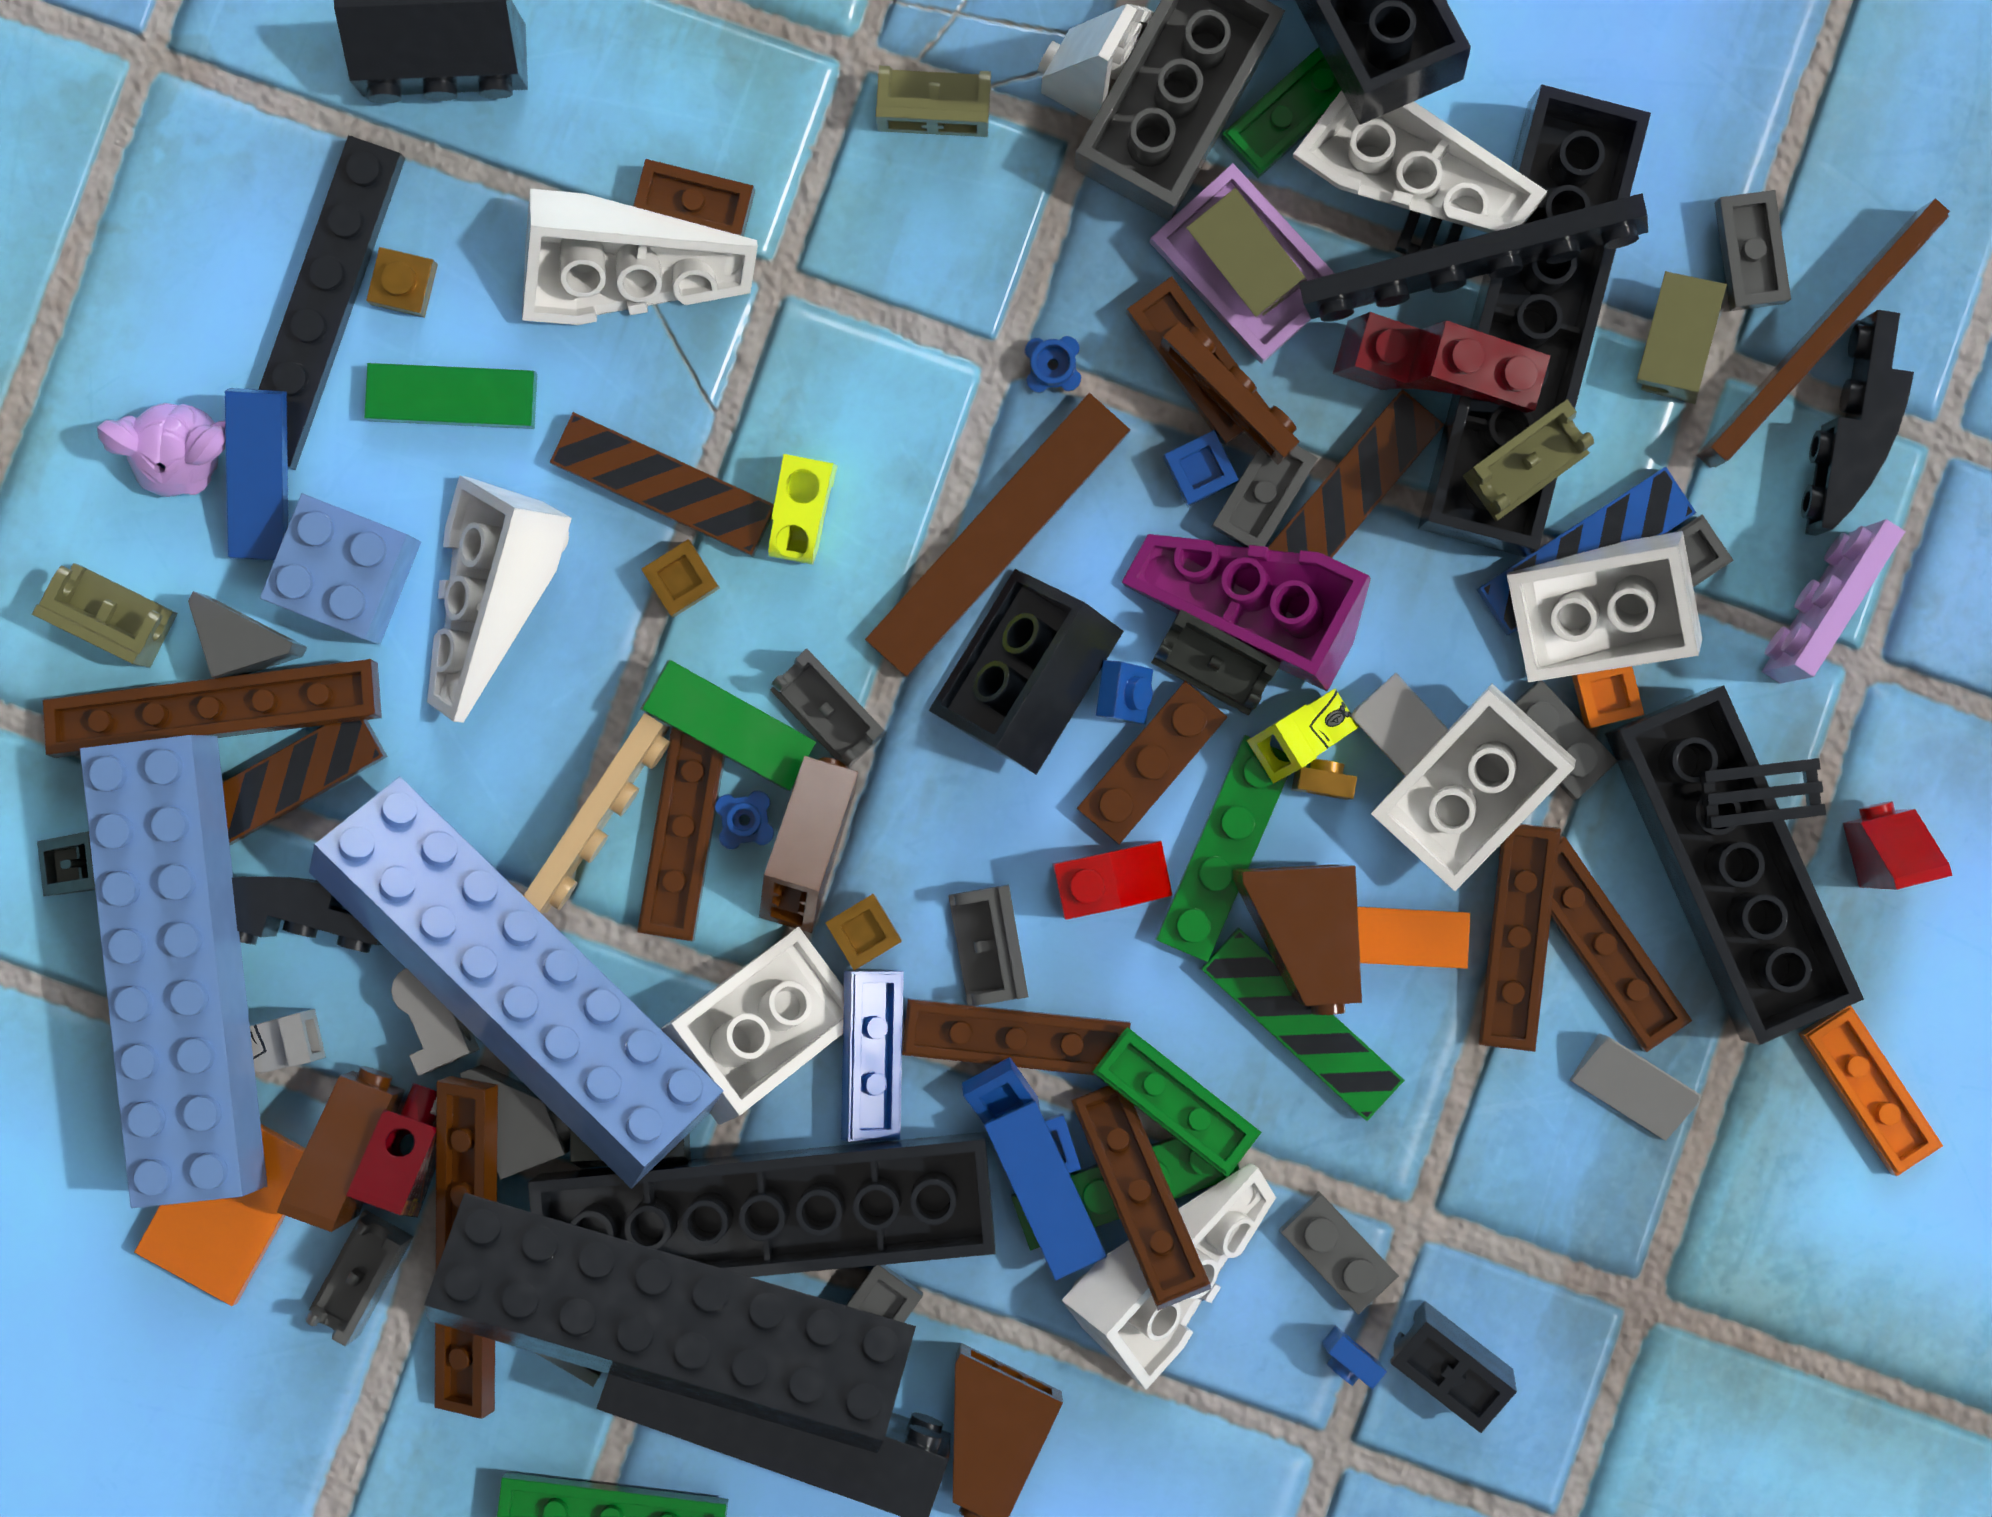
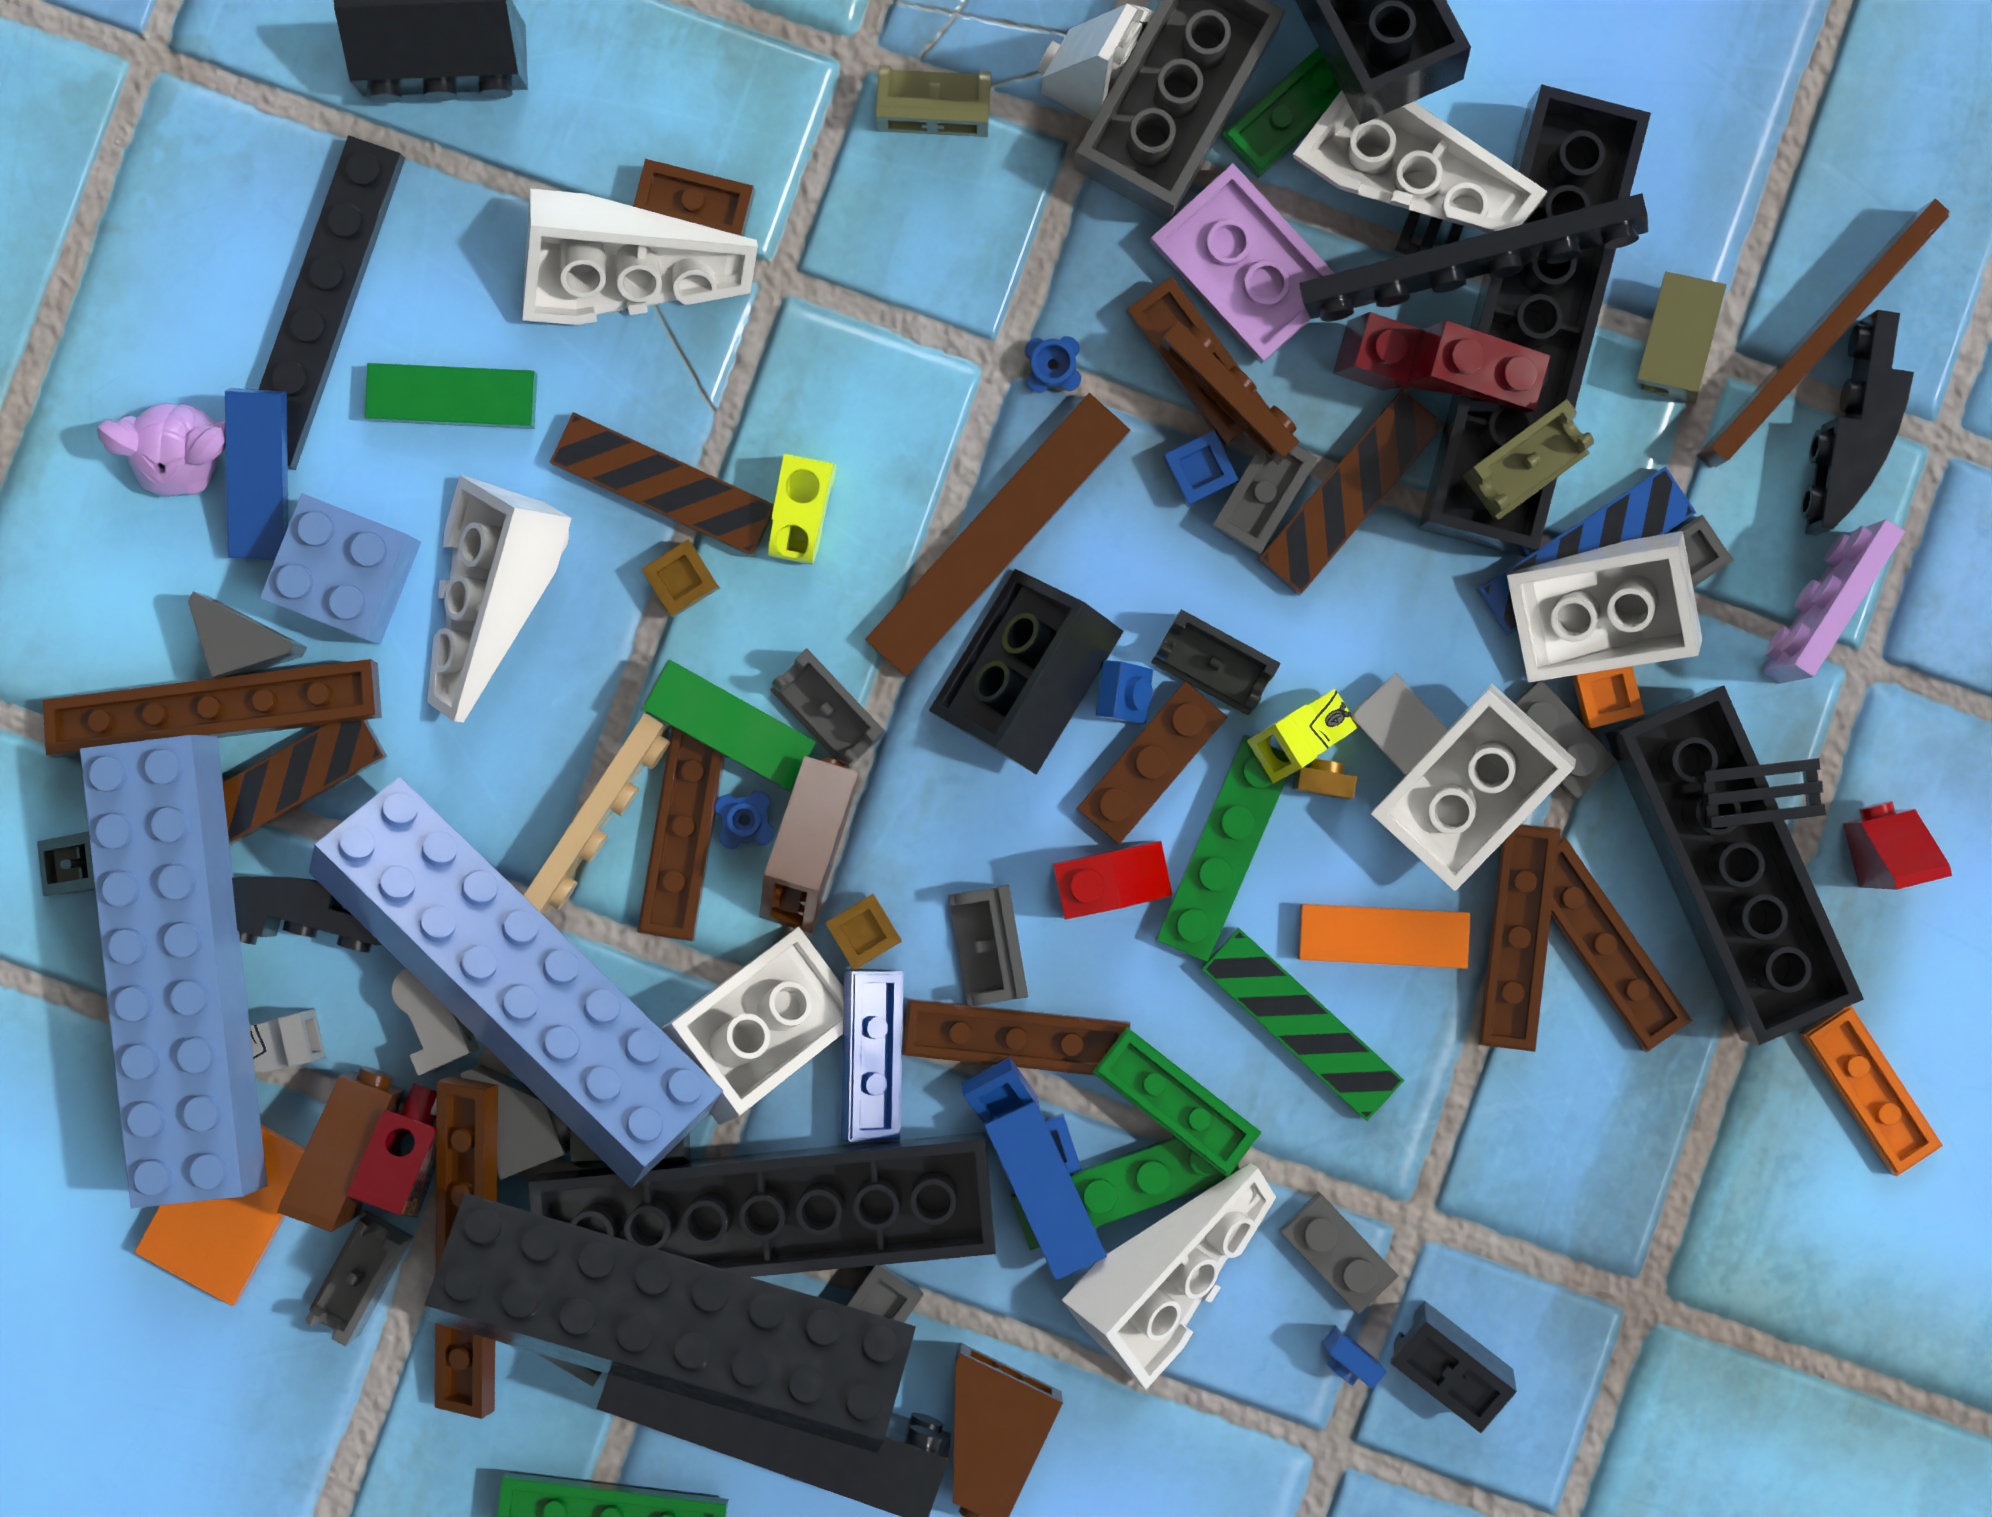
olive hinge [32,563,178,668] -> none
pearl gold plate [366,247,438,318] -> none
reddish brown tile [1071,1086,1211,1311] -> none
magenta wedge [1122,534,1371,691] -> none
olive hinge [1186,187,1307,318] -> none
reddish brown slope [1233,864,1362,1015] -> none
light grey slope [1570,1033,1702,1141] -> none
dark grey plate [1714,190,1791,311] -> none

